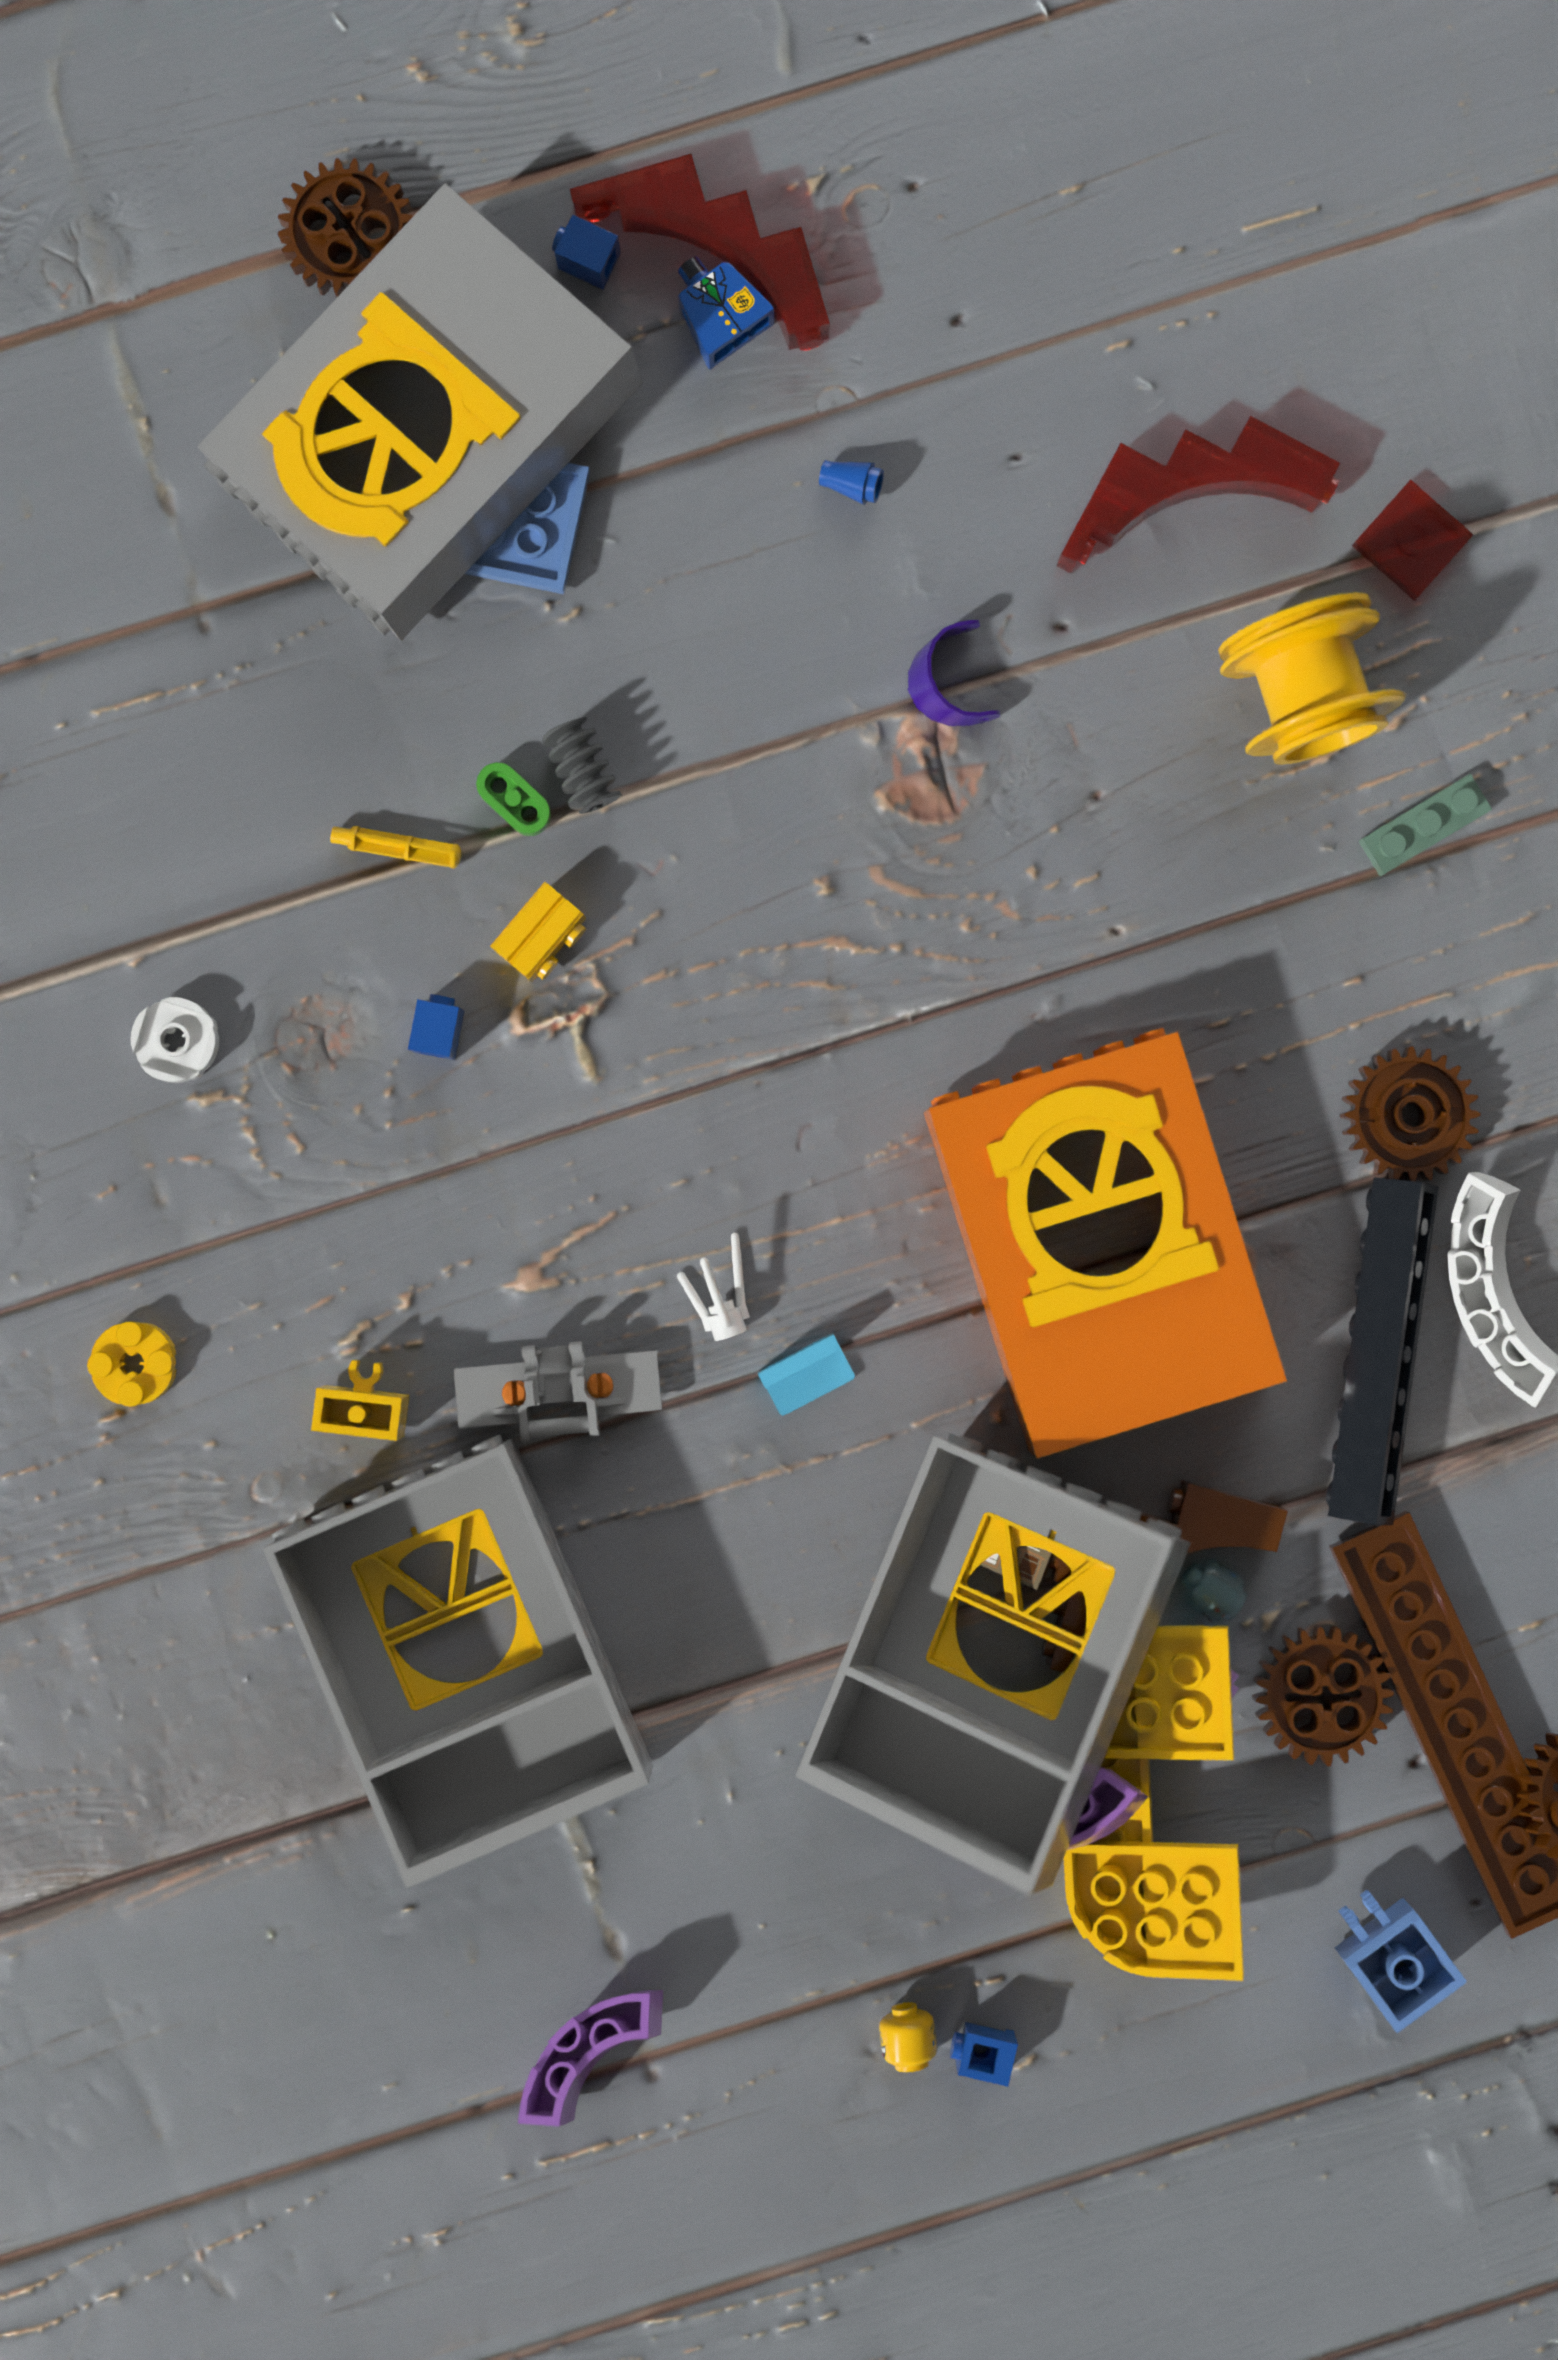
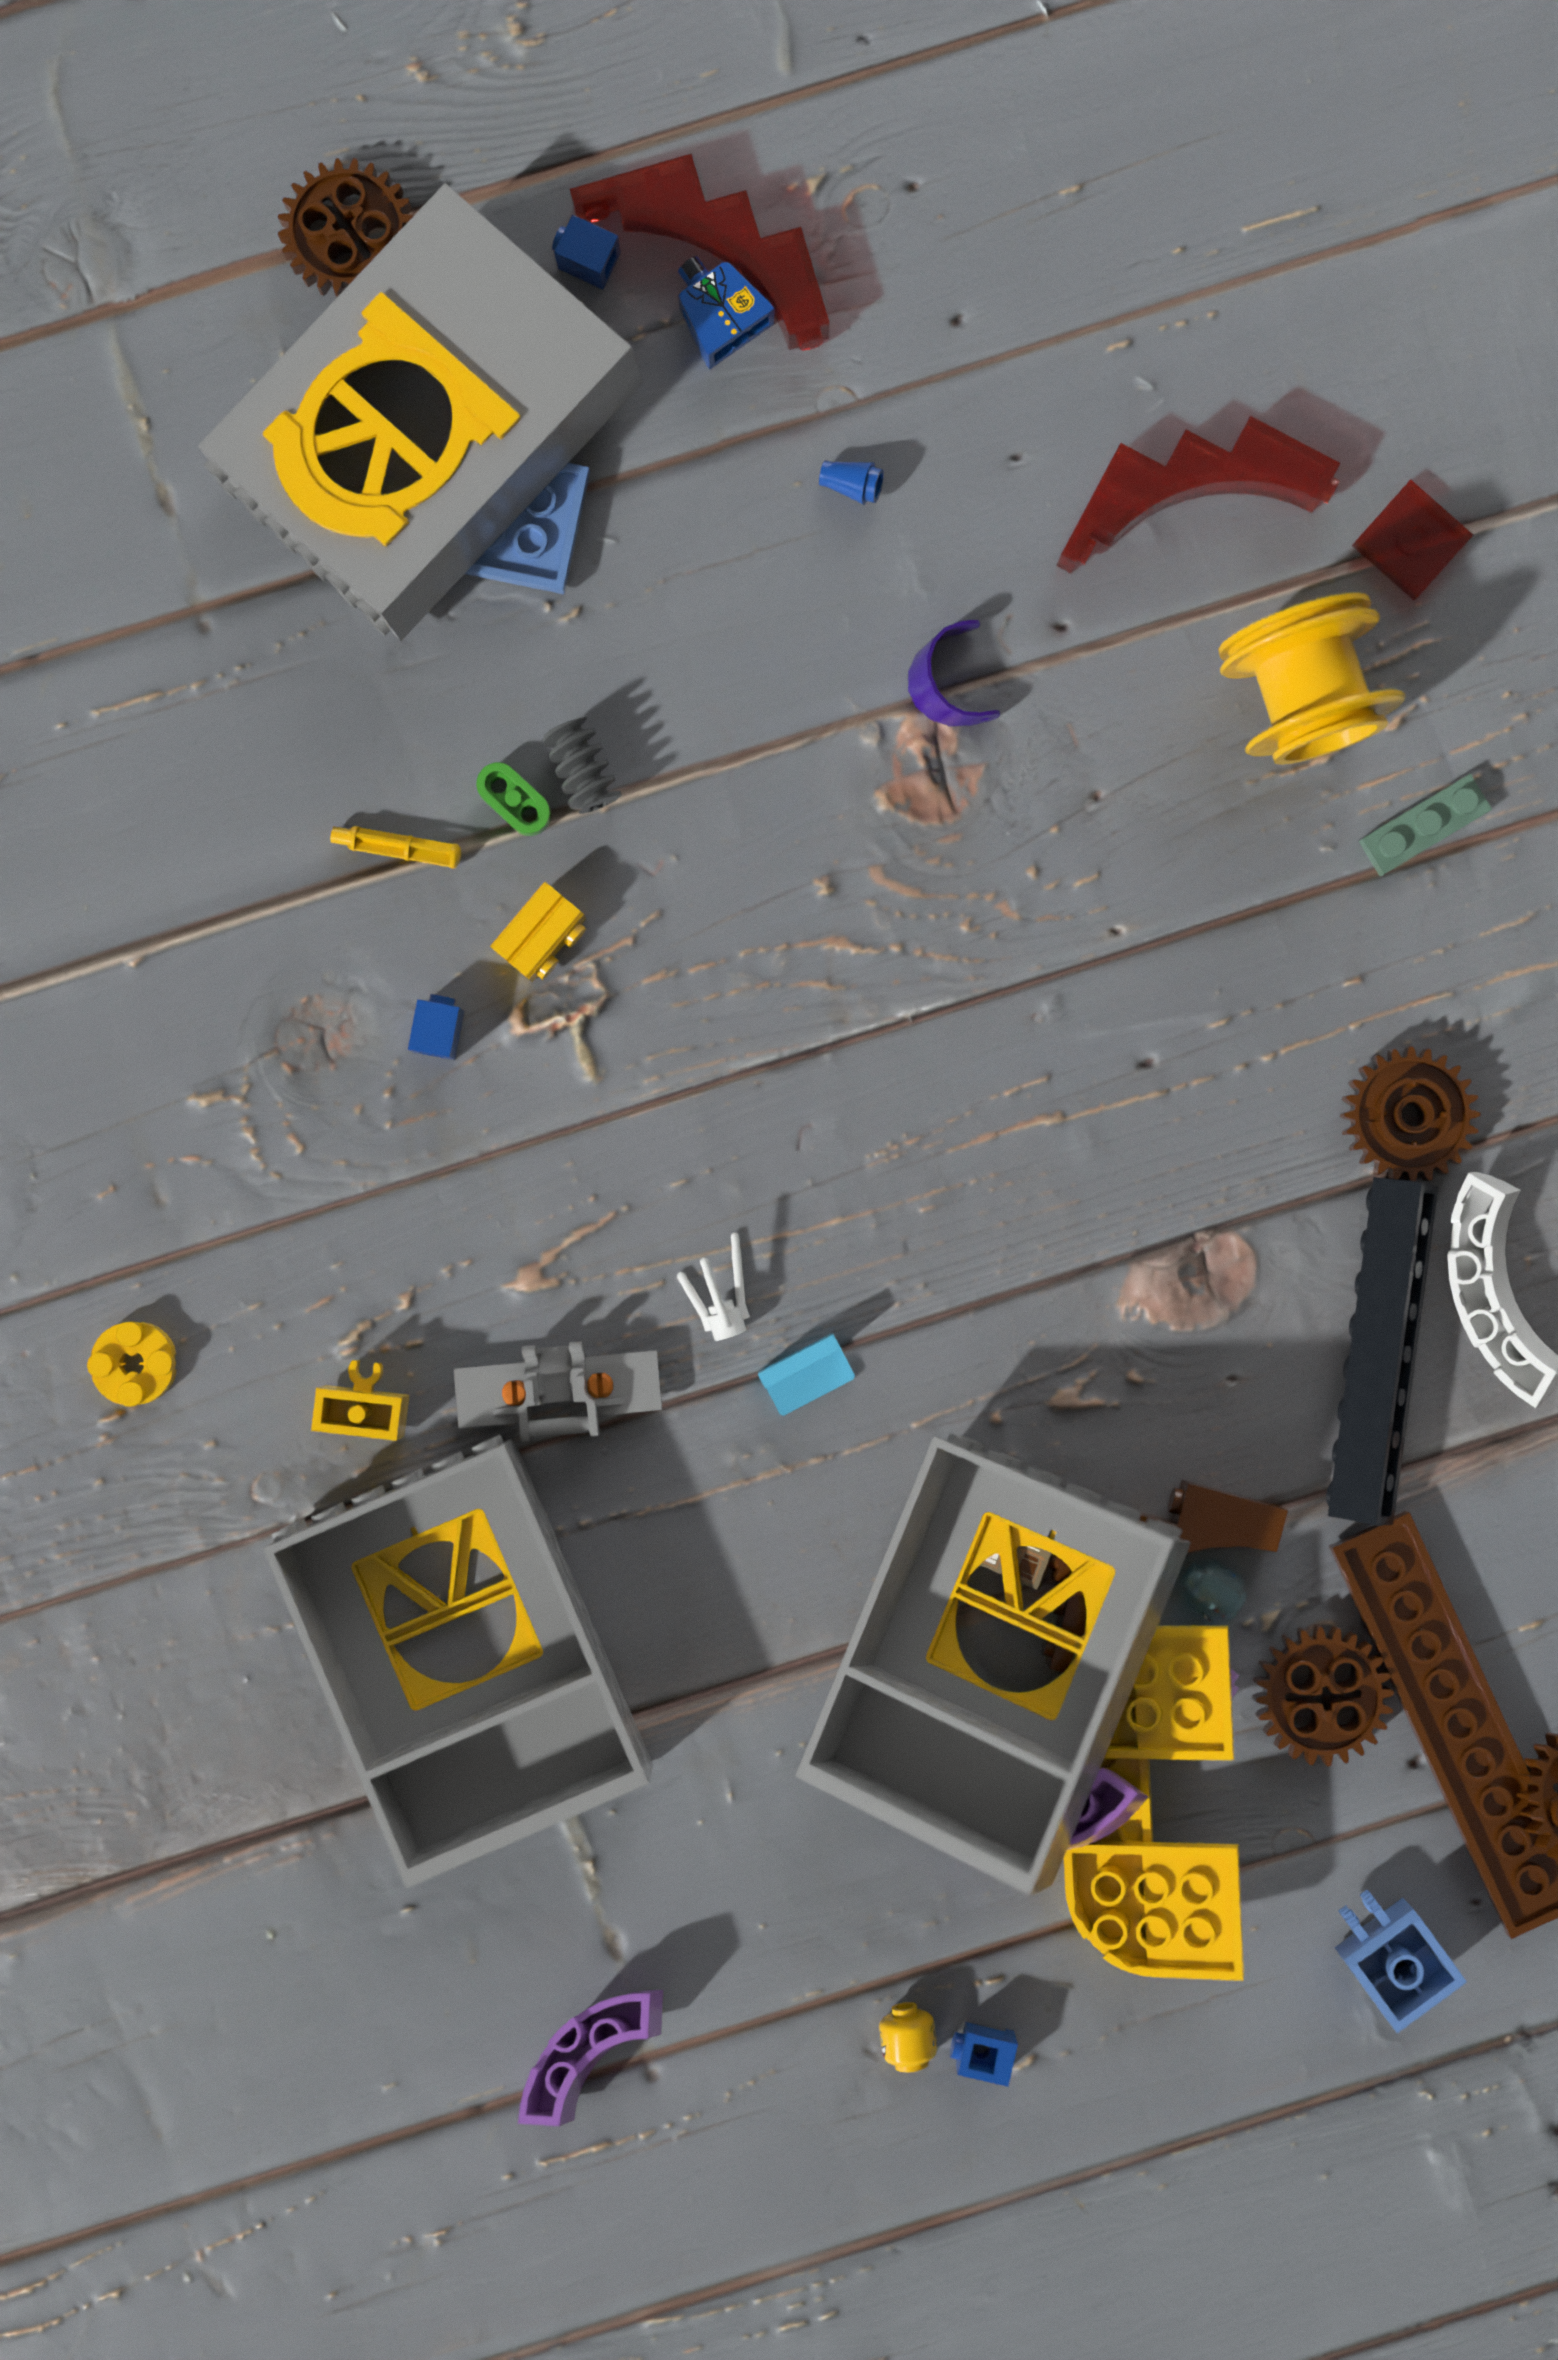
white plate [131,997,219,1083] -> none
orange panel [924,1027,1287,1458] -> none

